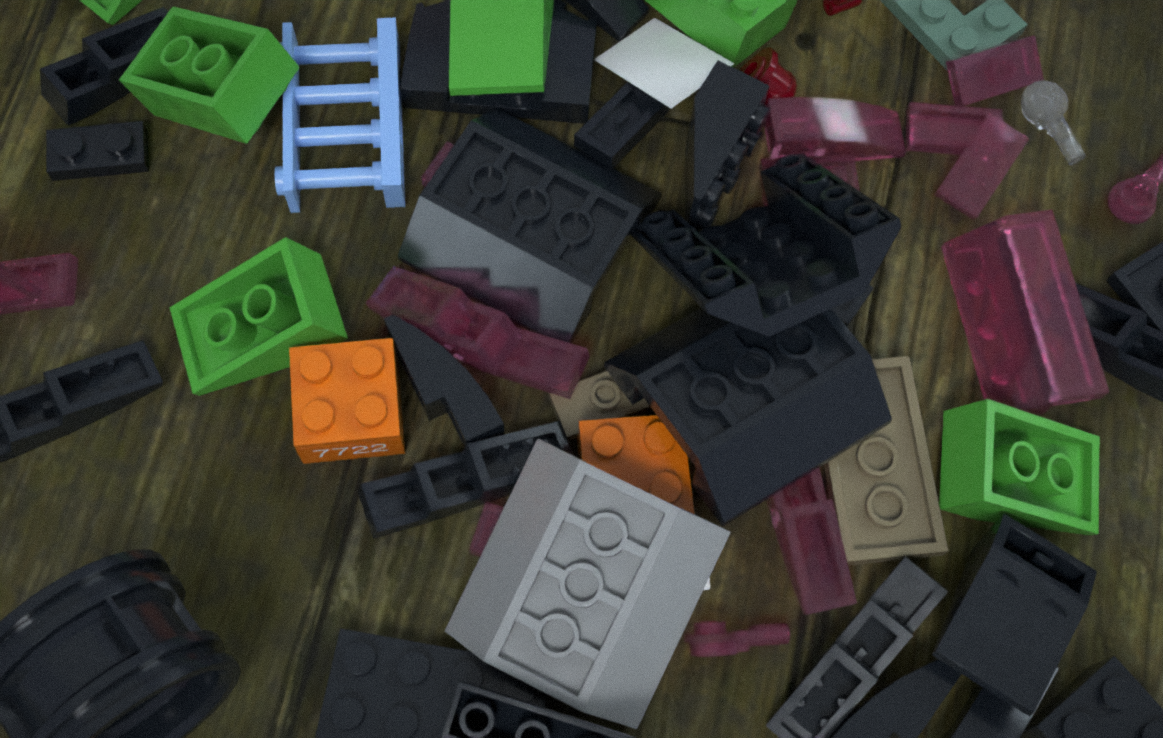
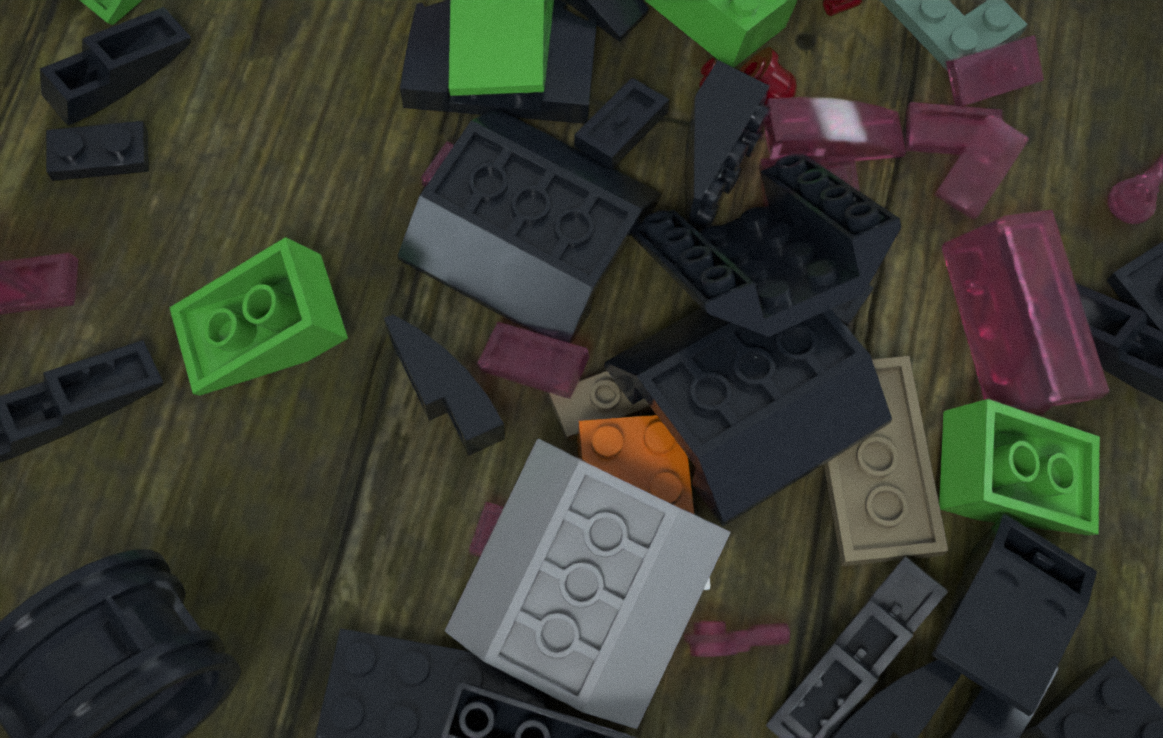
bright green brick [119,7,300,144] -> none
light blue fence [275,18,406,213] -> none
orange brick [289,338,405,464] -> none
black slope [357,421,573,539] -> none
clear pink slope [365,266,523,375] -> none
white sticker [594,18,734,109] -> none
clear pink slope [766,468,857,615] -> none
clear plate [1021,80,1086,165] -> none

